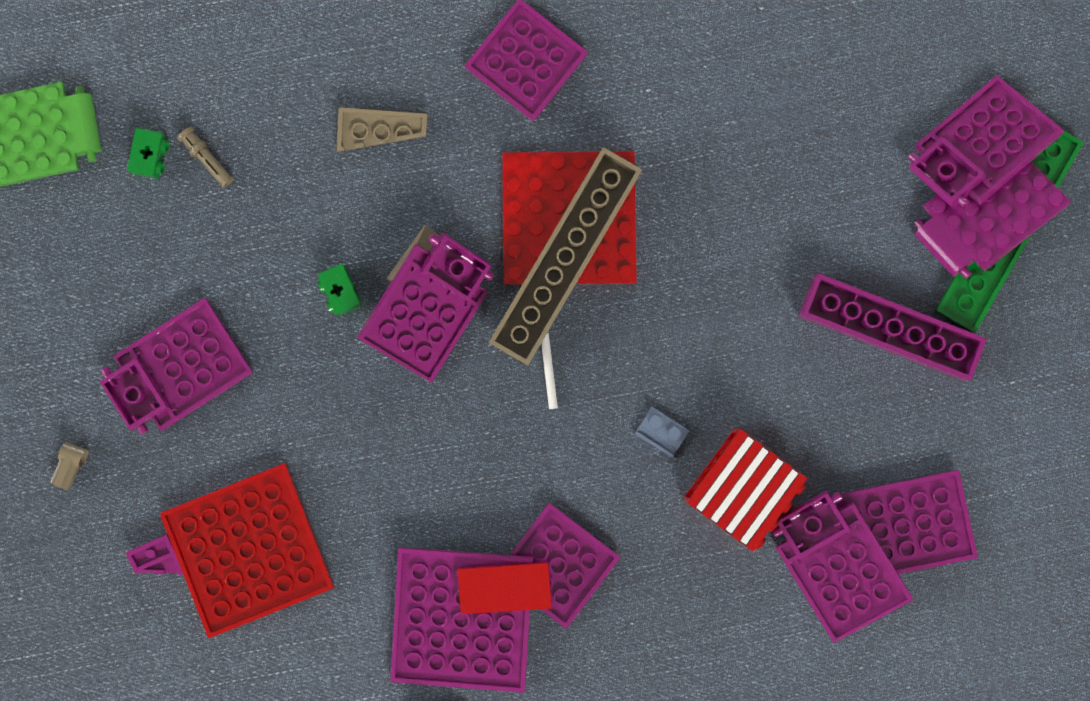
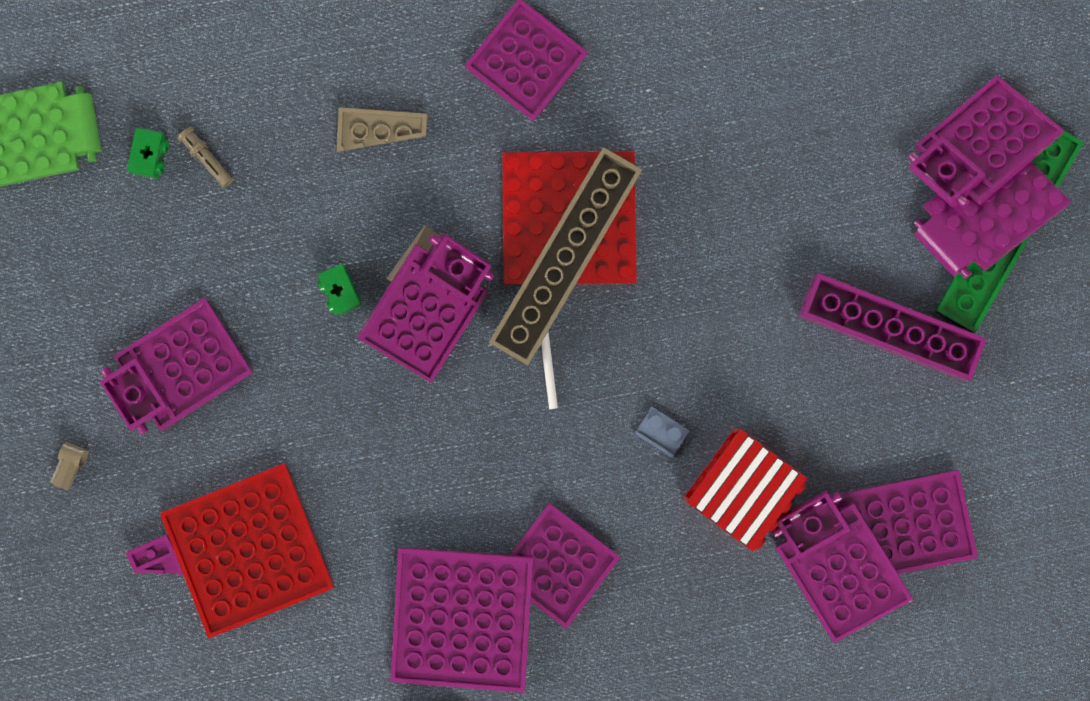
red tile [457,562,552,614] -> none

